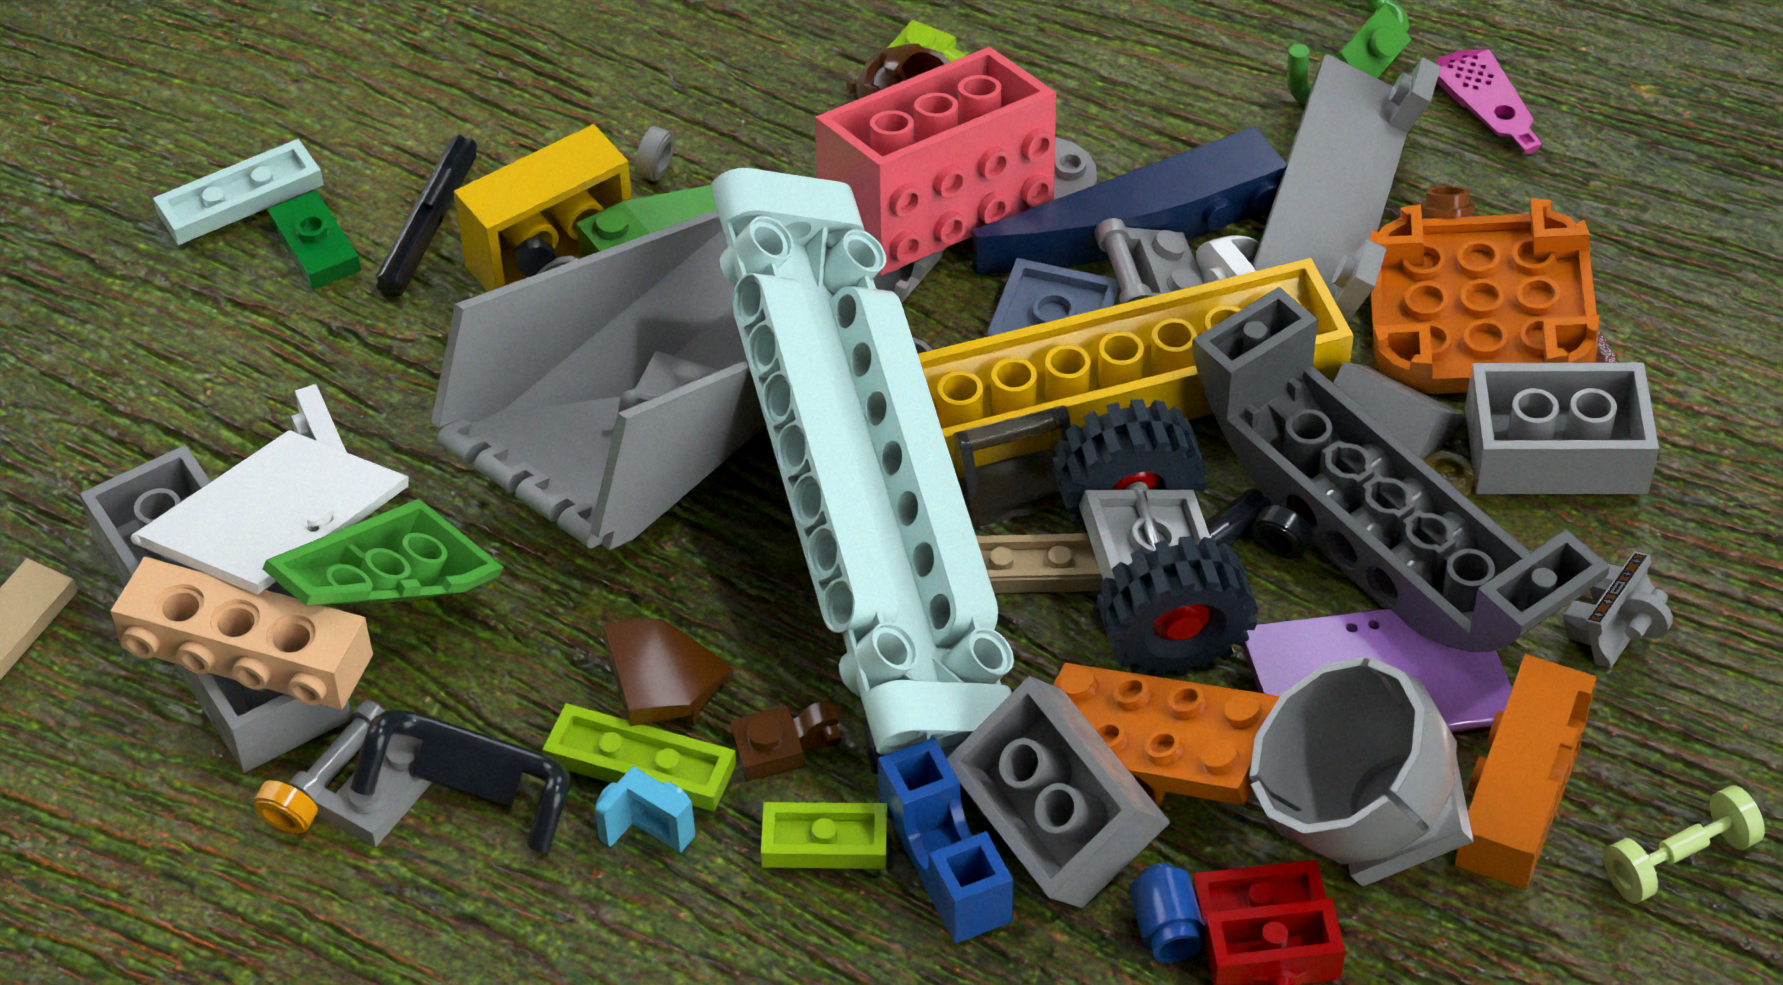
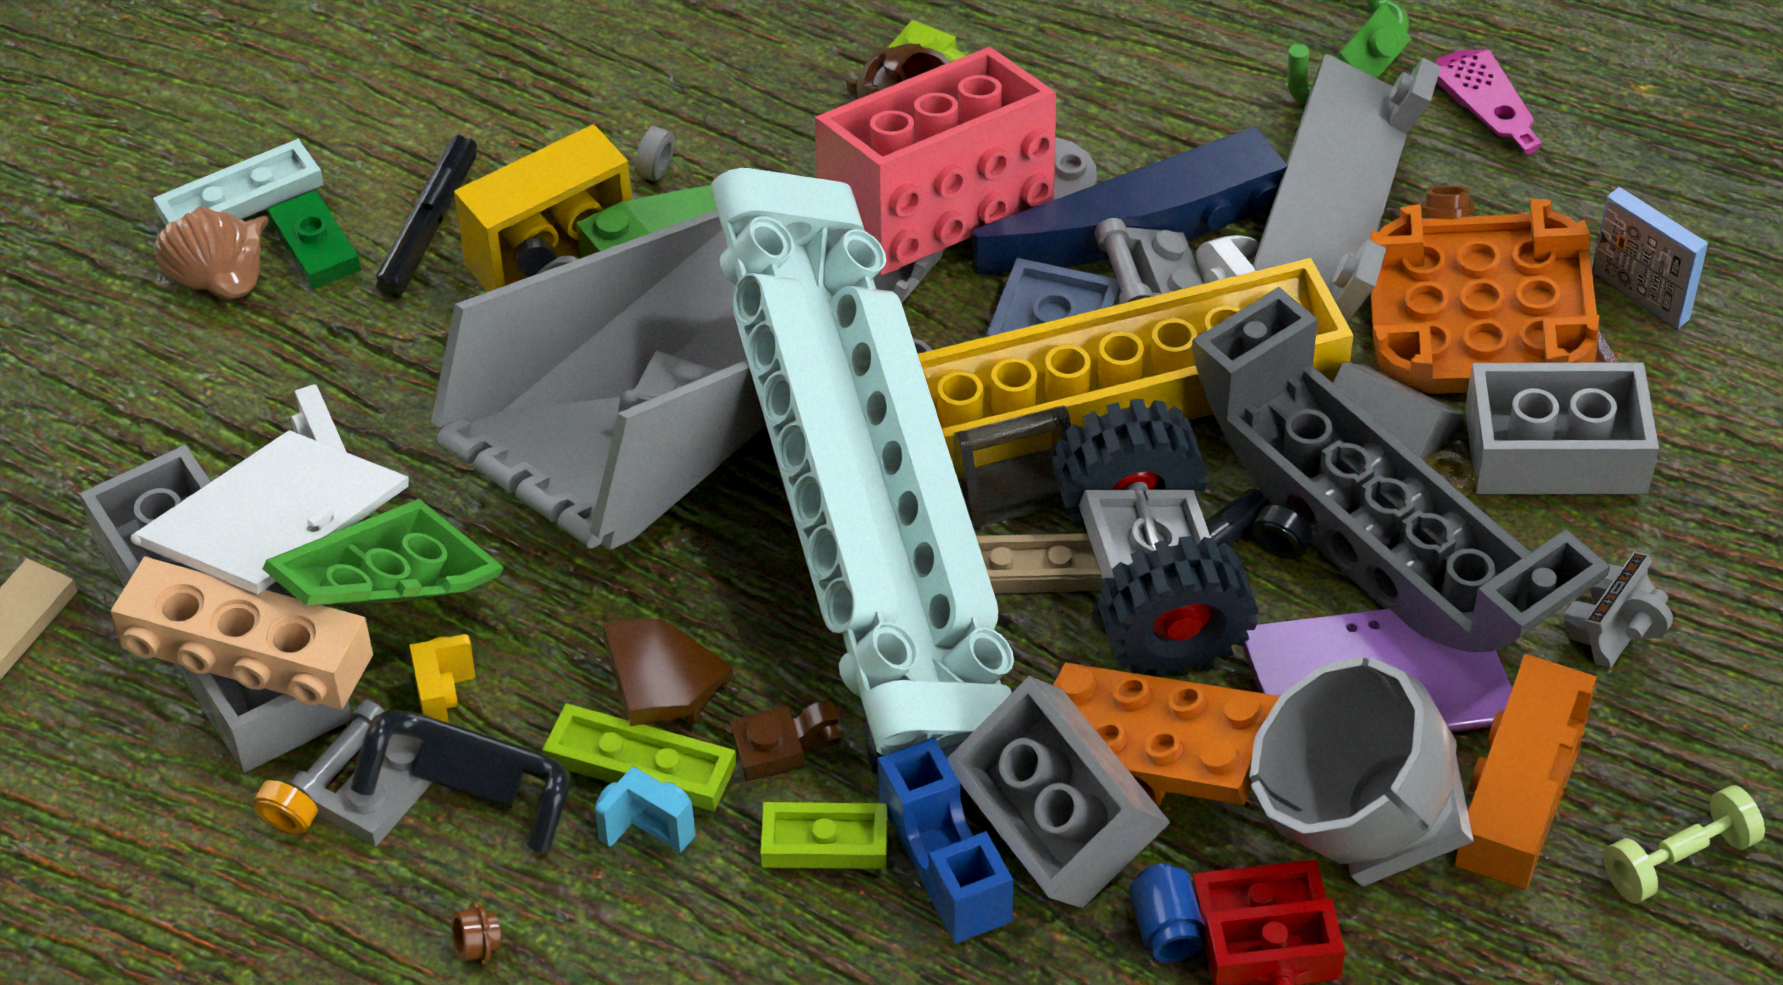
none -> nougat hair [154,206,268,301]
none -> yellow bracket [409,634,475,723]
none -> dark orange plate [451,902,501,965]
none -> tile [1592,187,1708,329]

